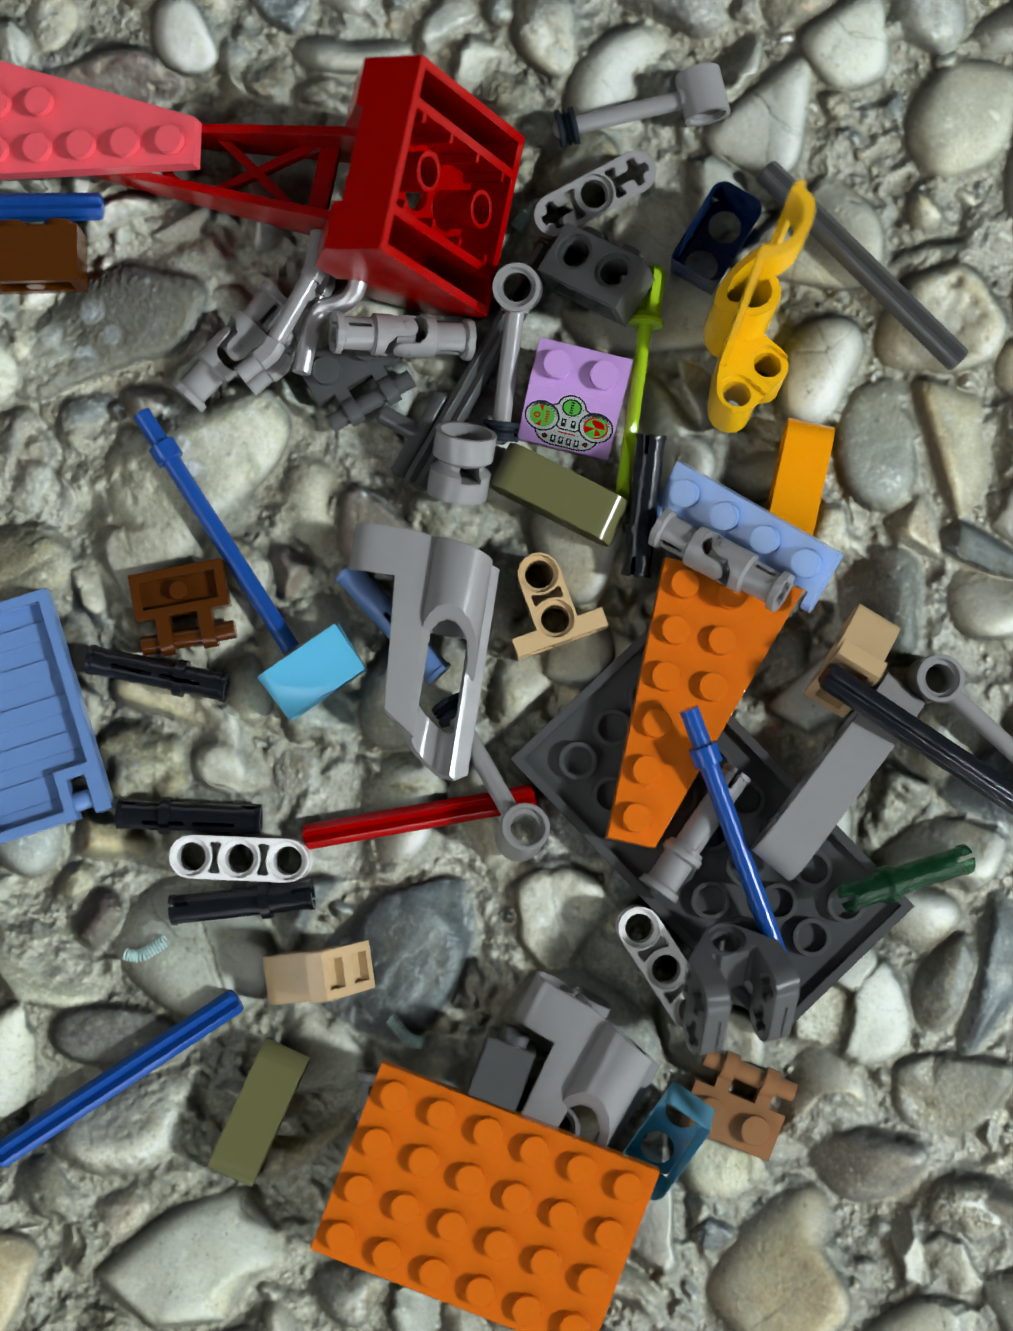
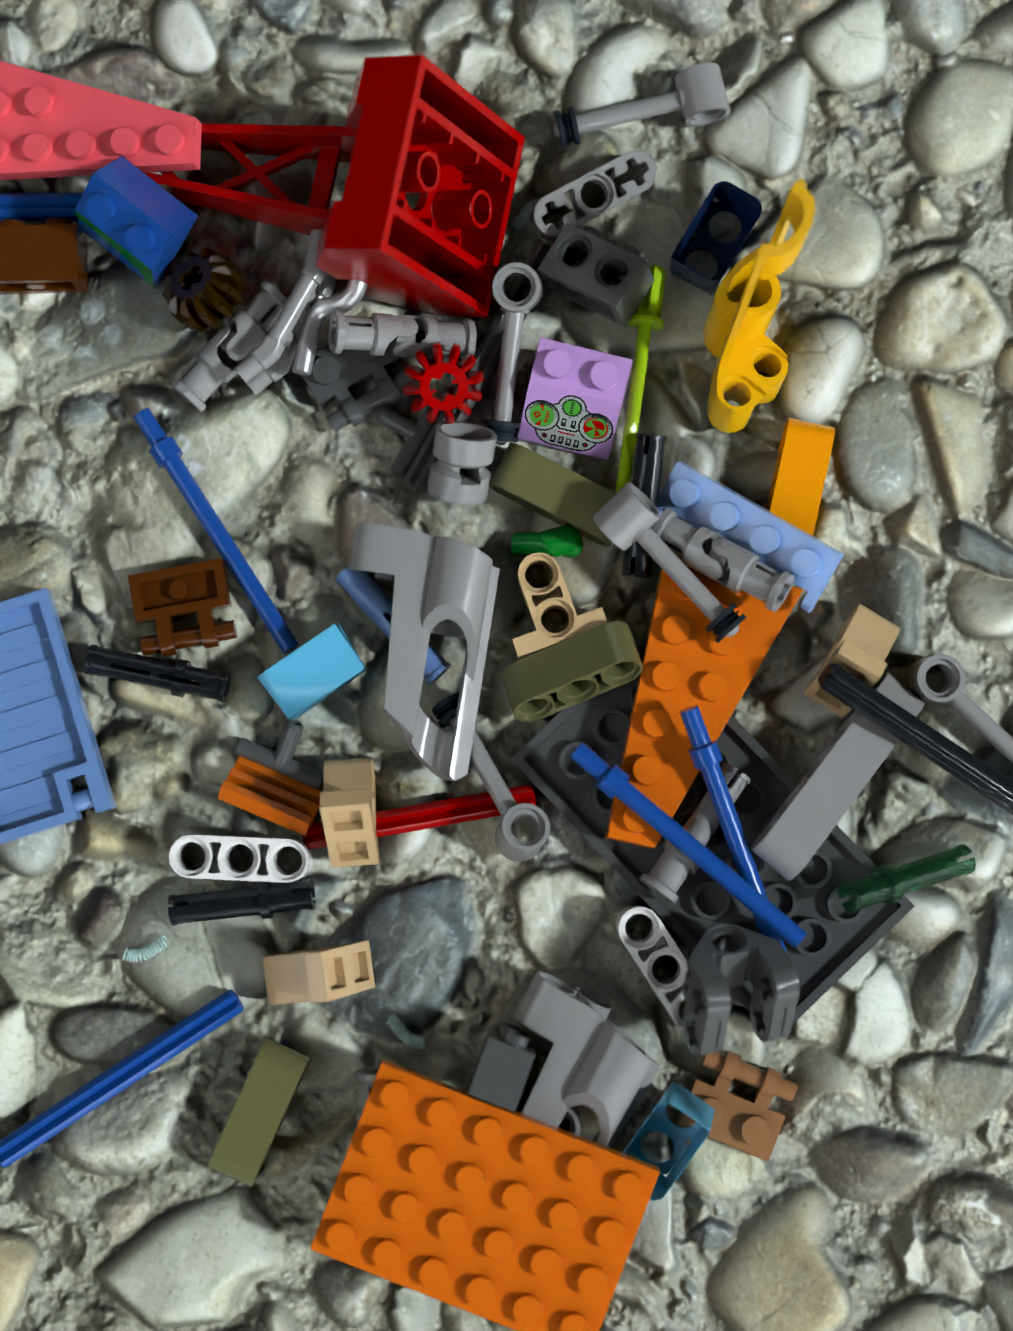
black pin [115,797,263,835] -> none
dark grey axle [757,161,969,370] -> none
none -> blue slope [75,156,198,288]
none -> dark brown gear [162,247,246,332]
none -> orange tile [217,756,323,836]
none -> dark grey piece [234,719,323,790]
none -> tan tile [320,757,379,868]
none -> red gear [403,341,484,424]
none -> olive beam [502,621,643,722]
none -> green arm [511,525,584,558]
none -> blue bar [569,742,806,947]
none -> light grey piece [593,482,746,643]

